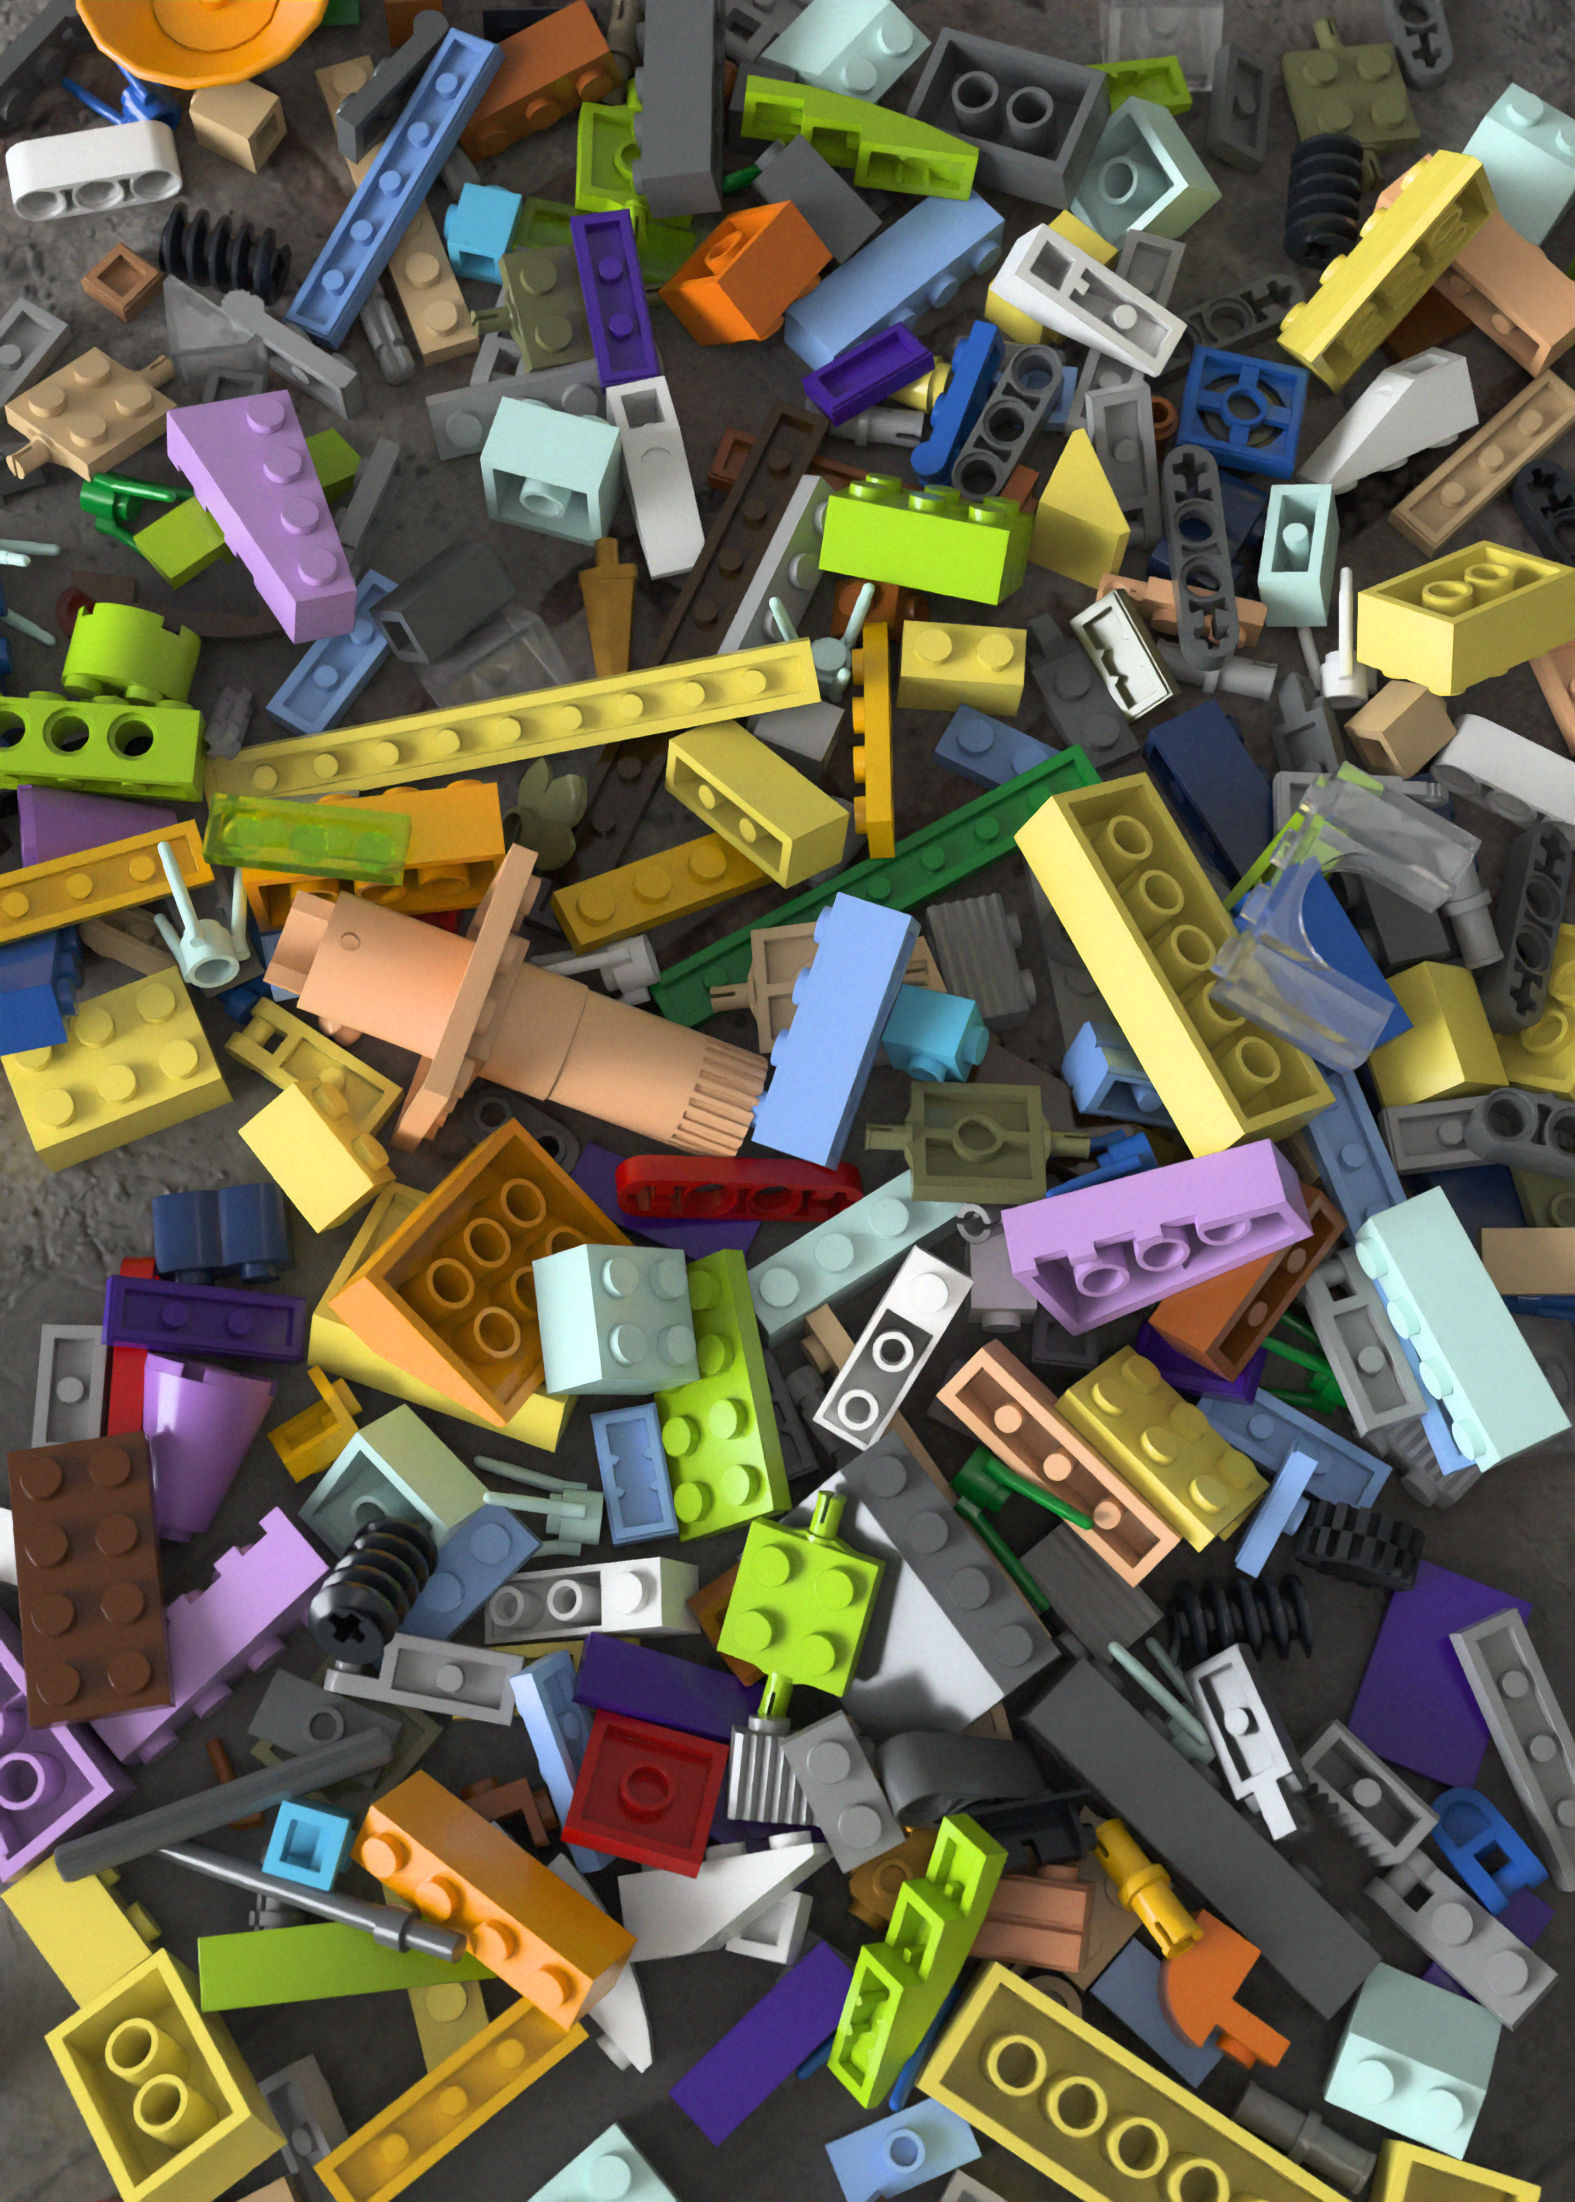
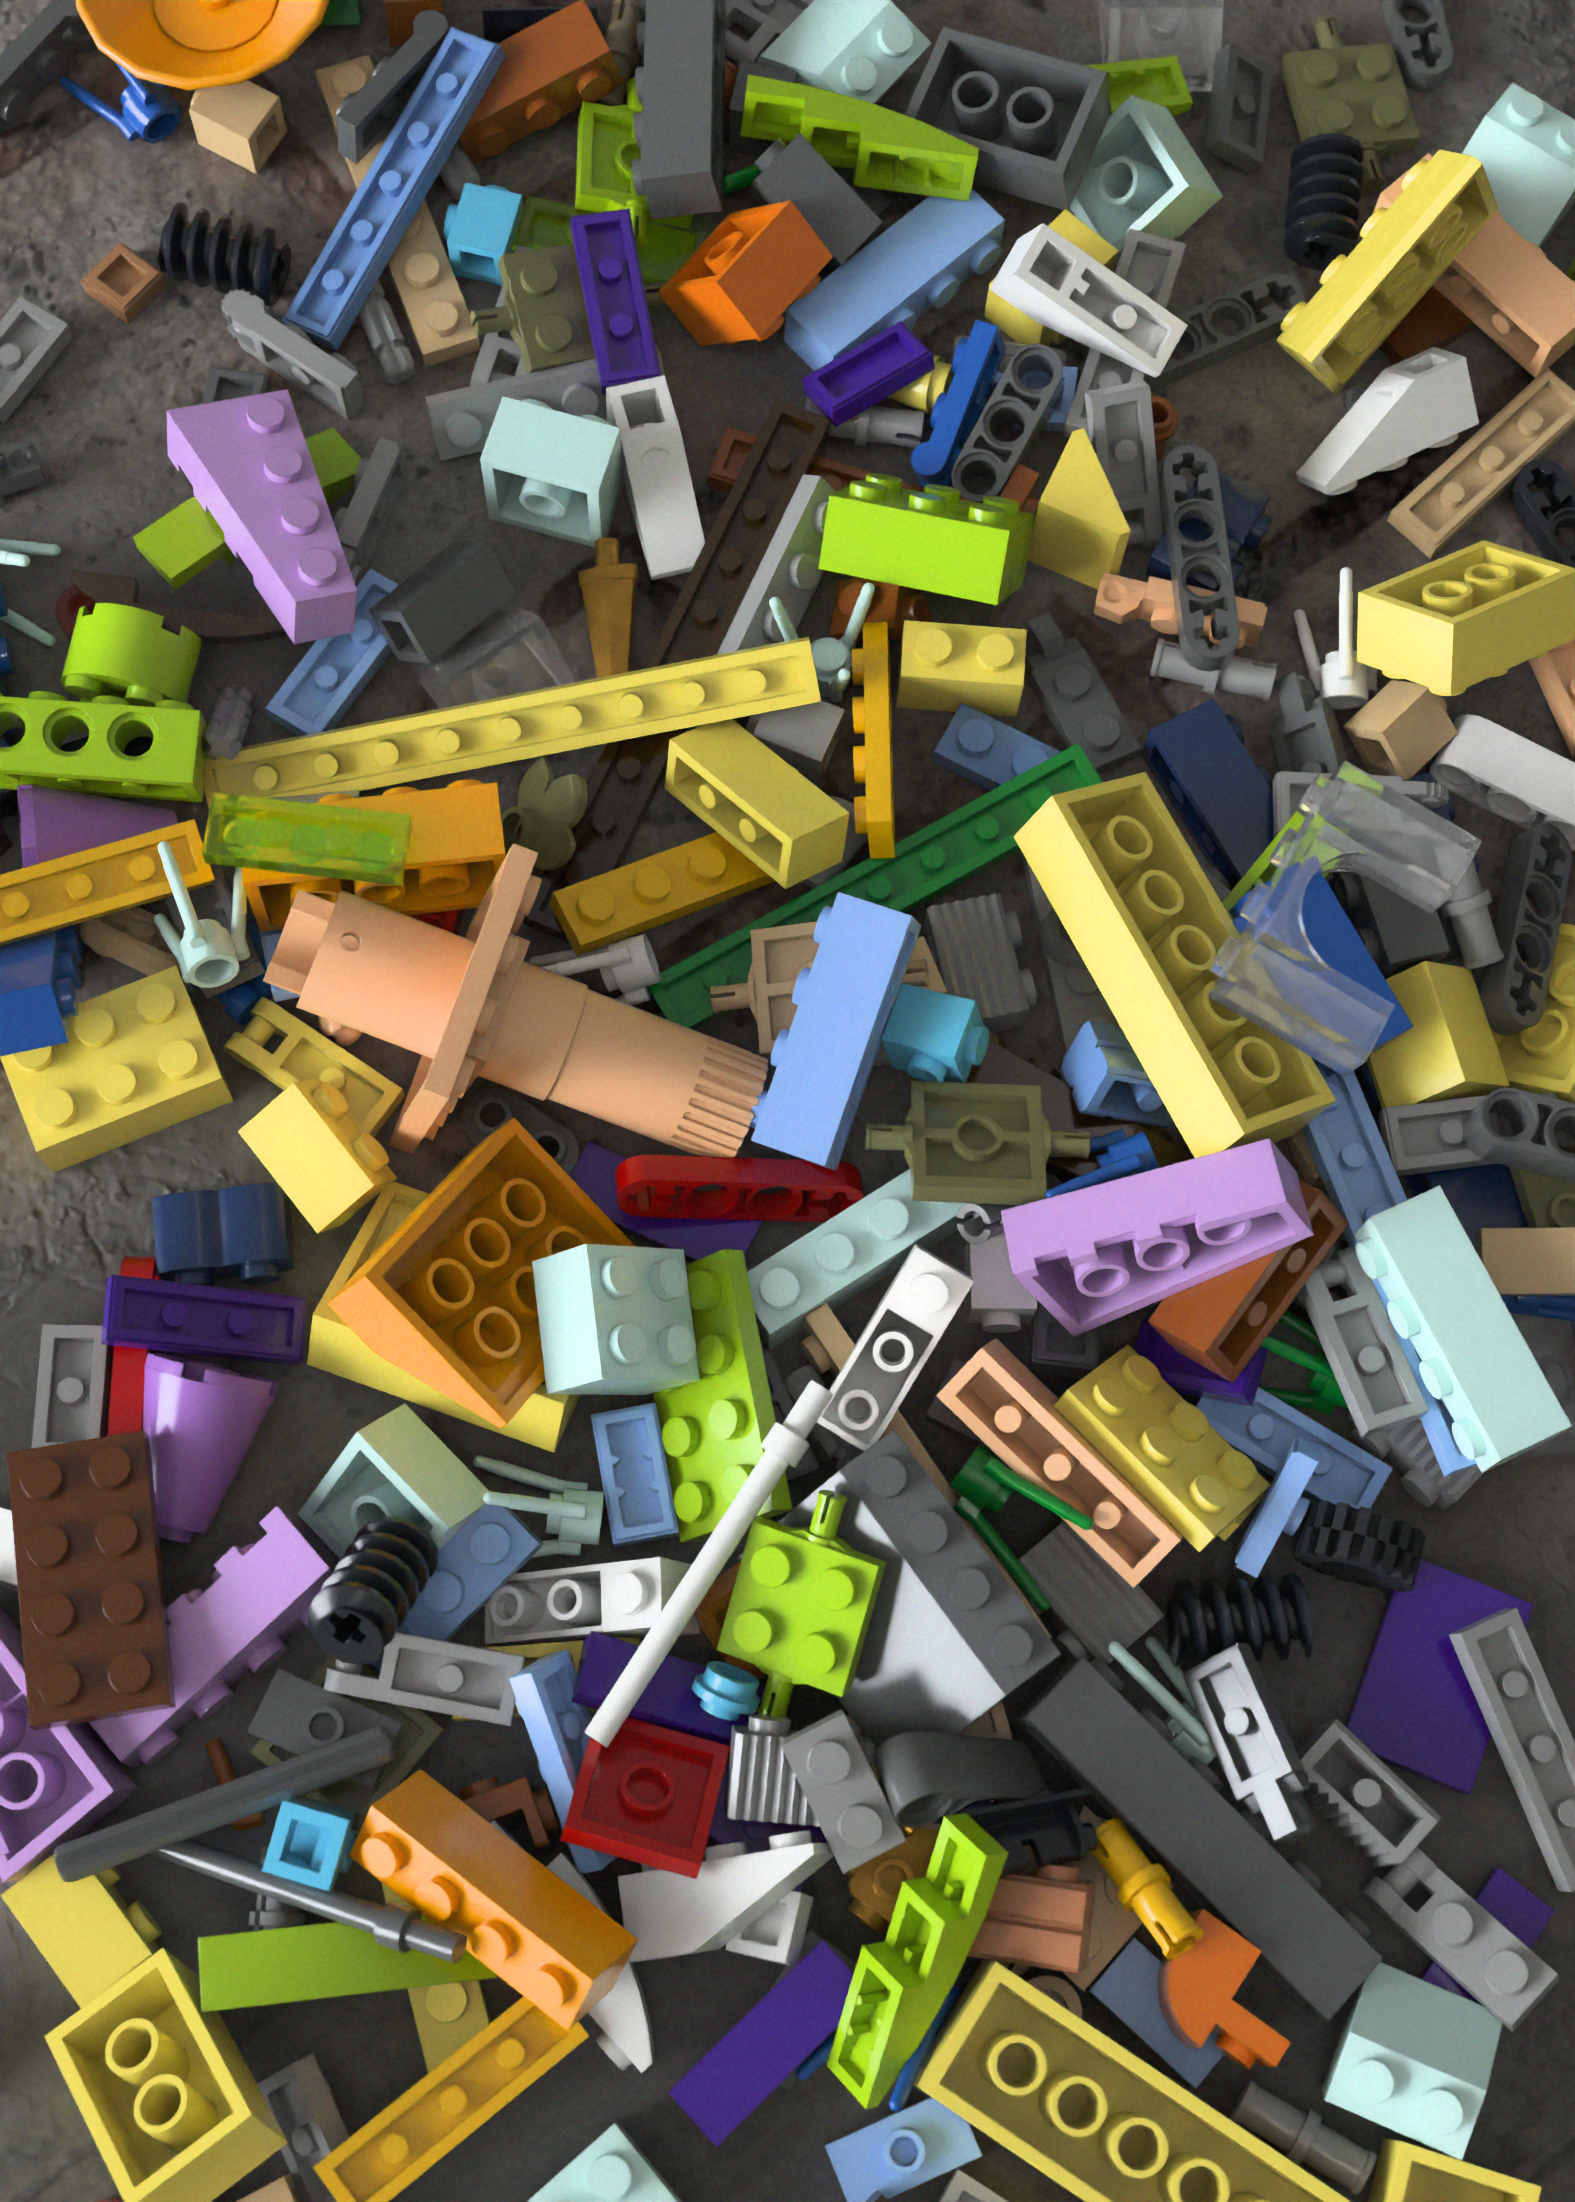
tan plate [5,347,178,483] -> none
white beam [6,120,182,221] -> none
green plant [80,470,194,559] -> none
clear slope [163,274,271,387] -> none
yellow bracket [267,1365,363,1483] -> none
plate [1069,588,1182,726] -> none
blue piece [1173,344,1311,481] -> none
light aqua brick [1257,484,1340,627] -> none
blue plate [1430,1787,1549,1918] -> none
none -> white bar [584,1380,833,1747]
none -> medium azure plate [692,1661,760,1721]

